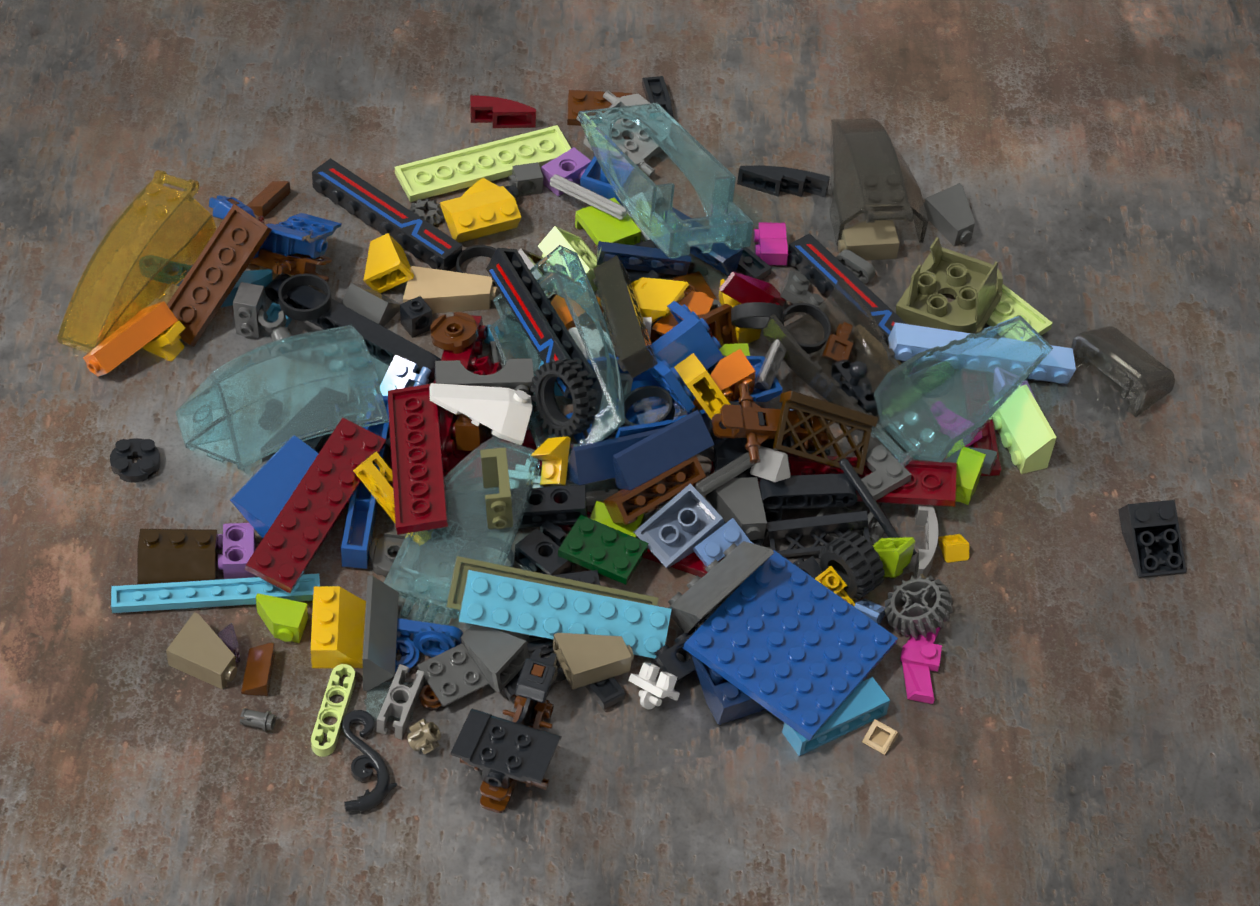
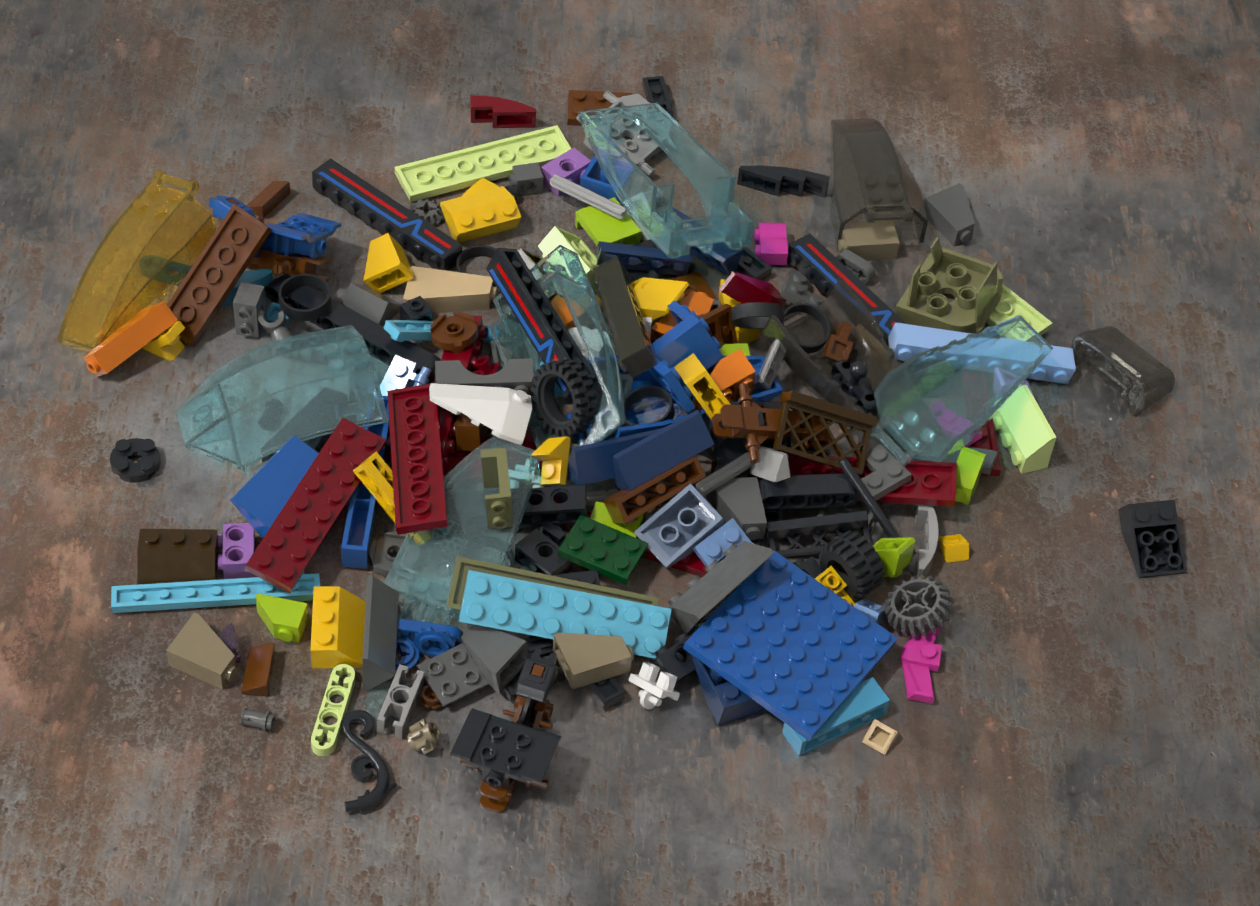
none -> medium azure plate [384,320,434,342]

